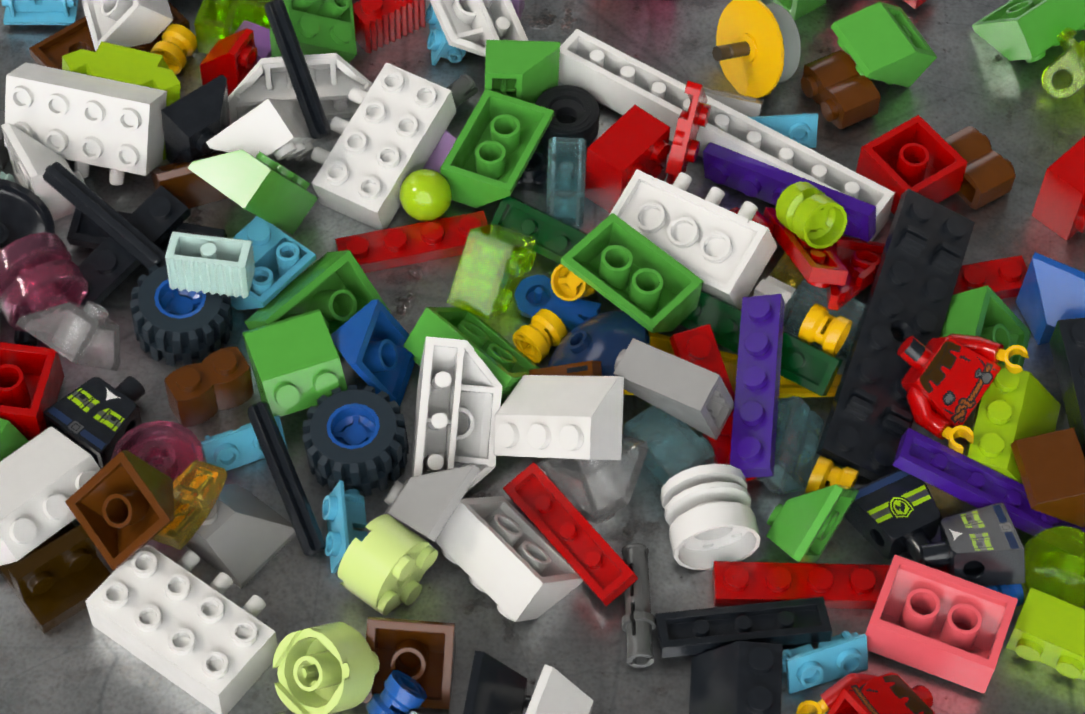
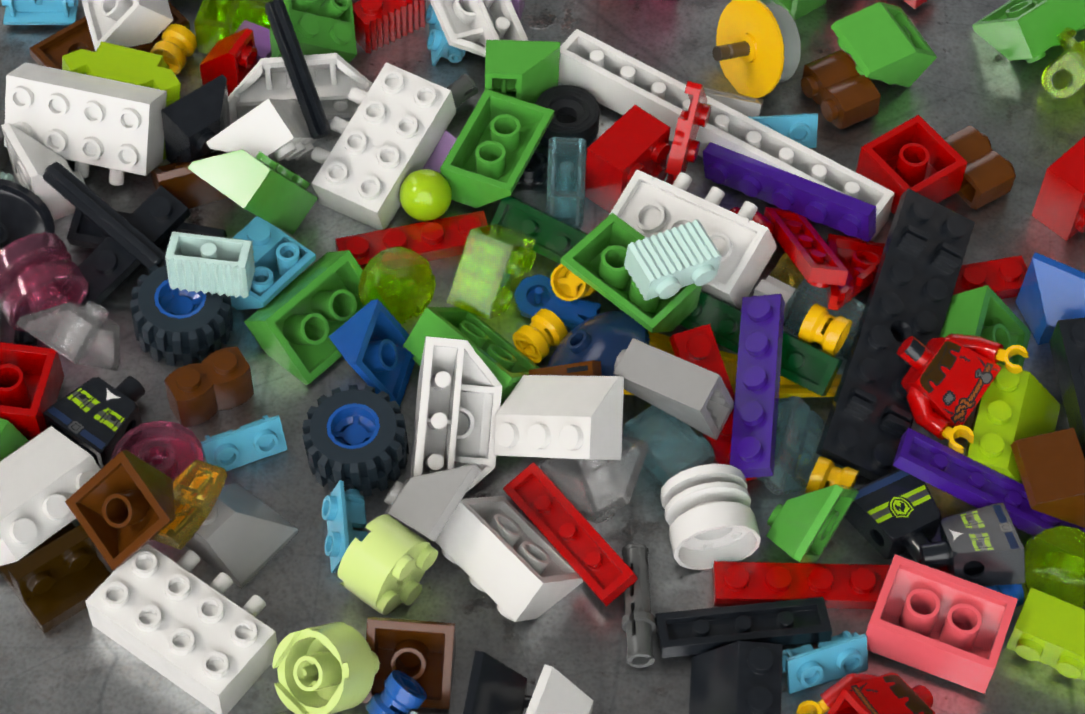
bright green slope [242,309,348,417] -> none
black axle [247,401,325,556] -> none
lime wheel [775,181,847,249] -> none
none -> clear neon green tile [358,247,436,324]
none -> light aqua brick [624,219,722,301]

